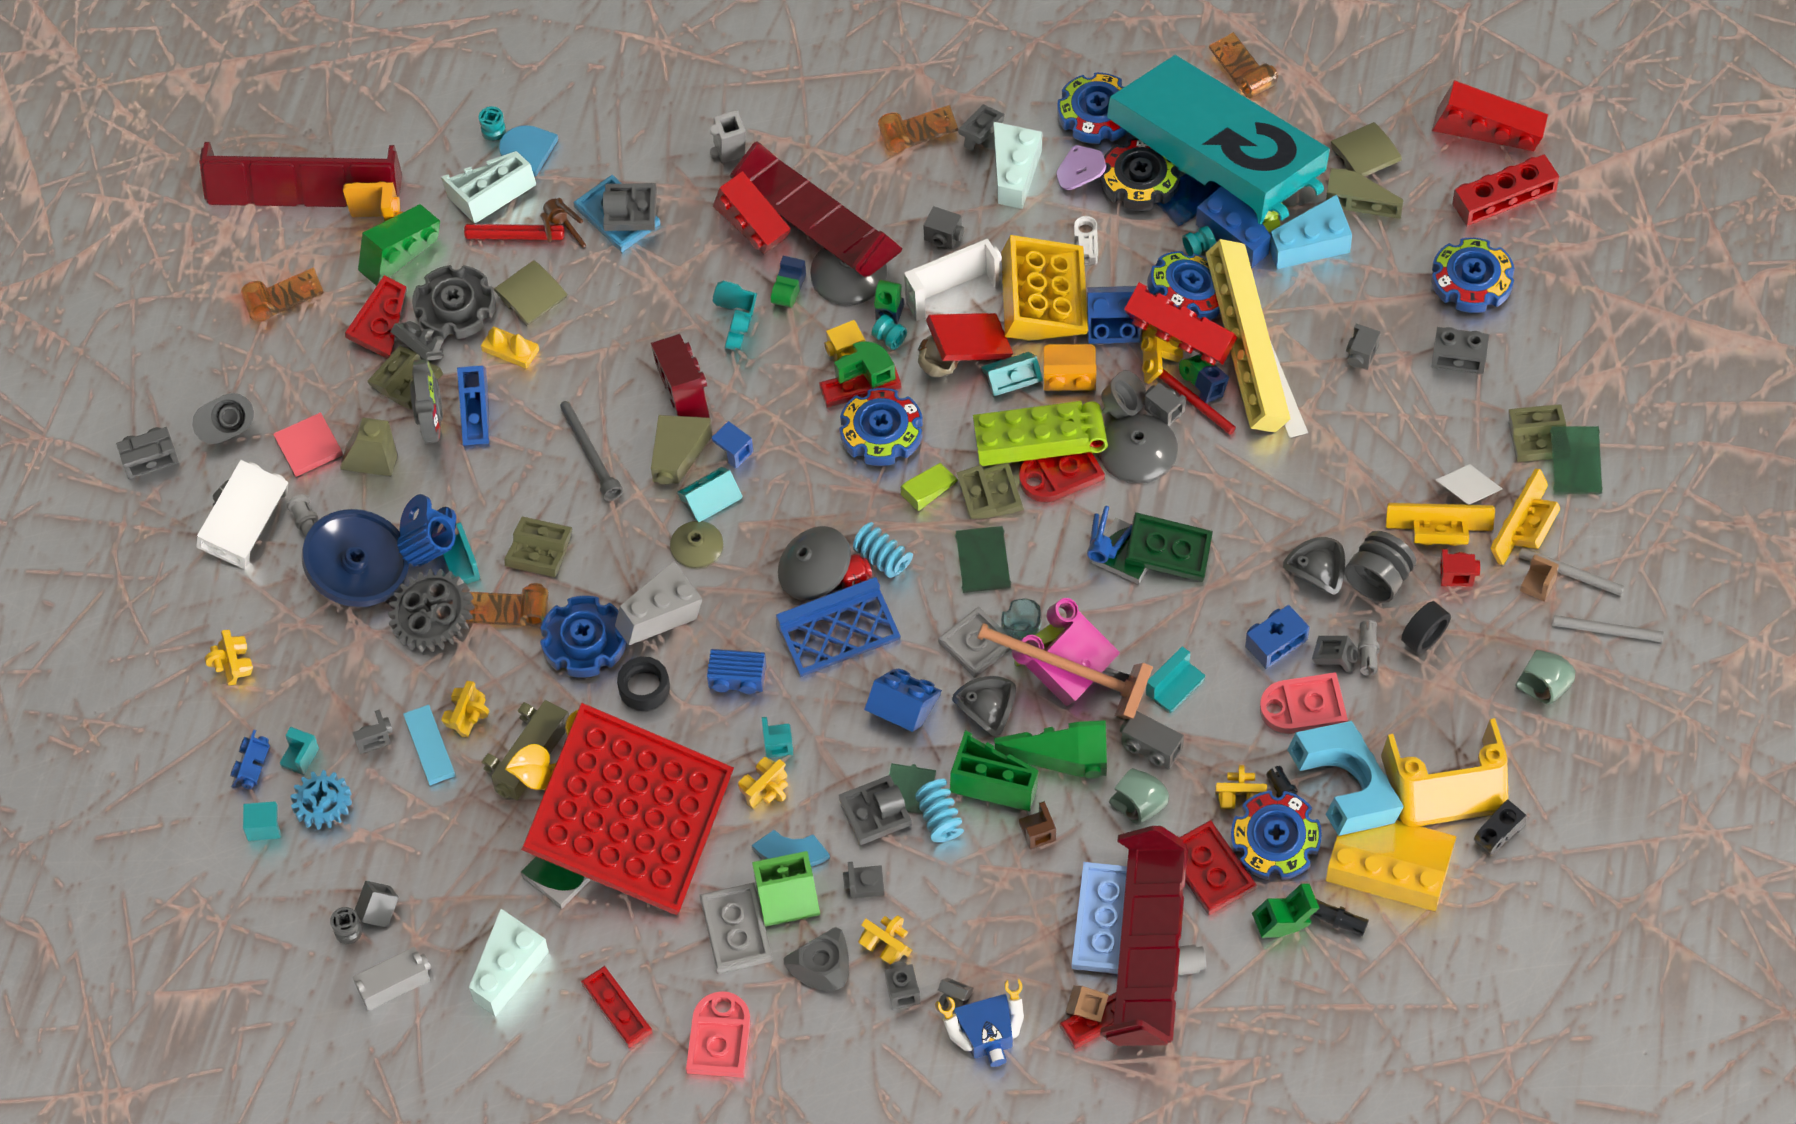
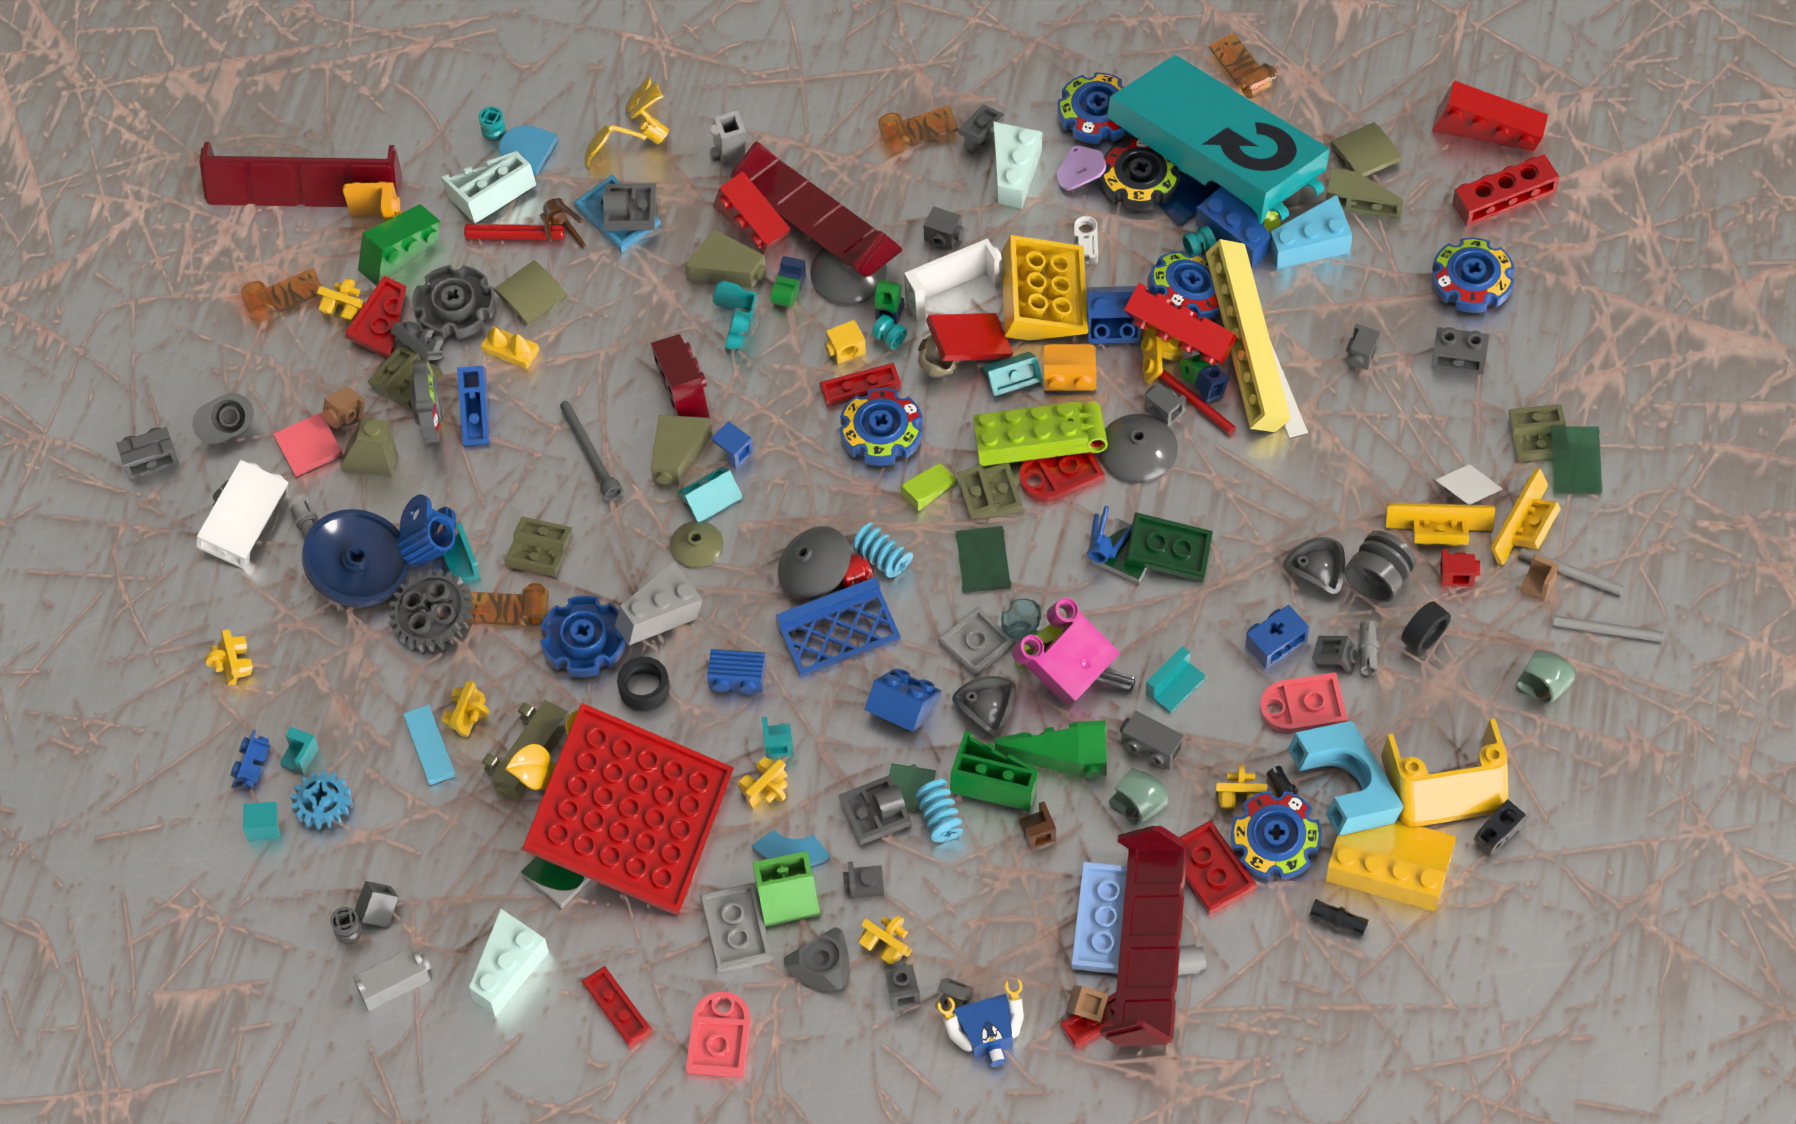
dark grey bracket [352,709,393,754] -> none
green brick [834,341,896,389] -> none
nougat tile [977,623,1153,720] -> none
dark grey piece [1101,370,1146,419] -> none
green brick [1252,884,1319,938] -> none
none -> yellow hips [317,278,364,322]
none -> medium nougat brick [322,386,365,429]
none -> yellow plant [585,76,669,167]
none -> olive slope [685,229,767,288]

